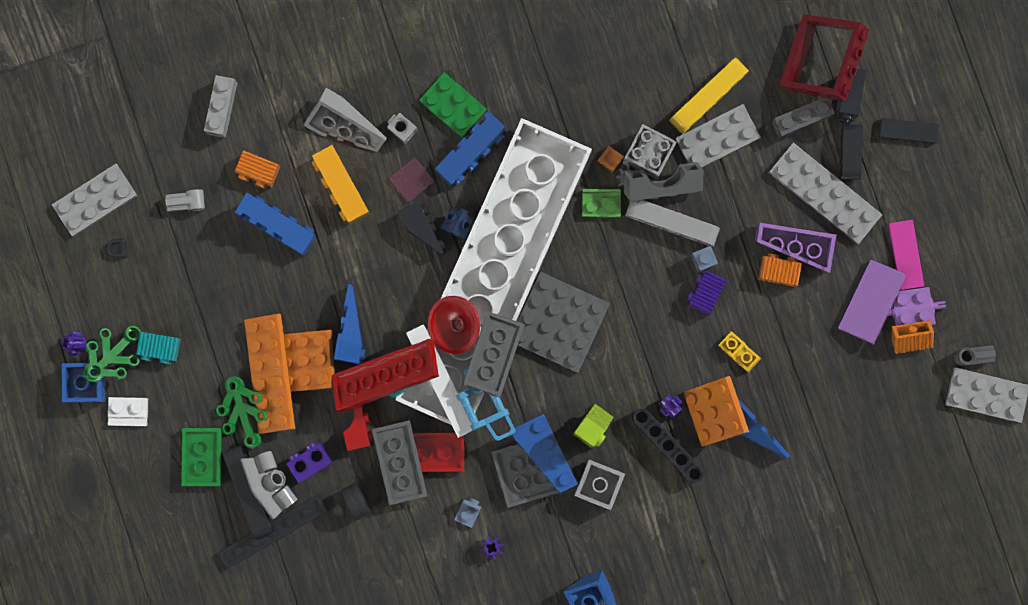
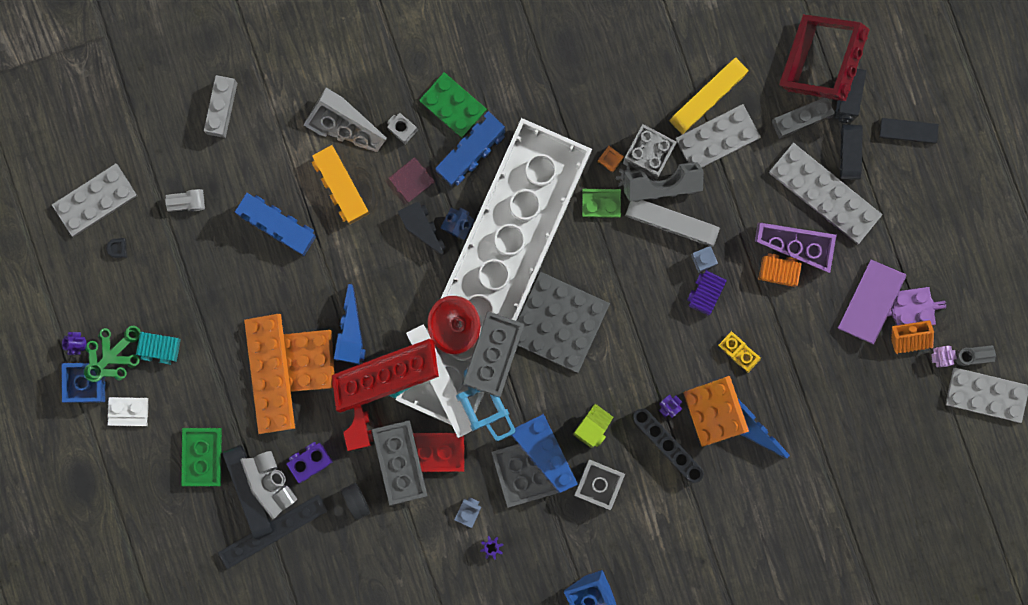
green plant [216,376,268,448] -> none
orange brick [235,151,280,189] -> none
dark pink piece [888,220,924,290] -> none
none -> lavender gear [931,346,957,367]

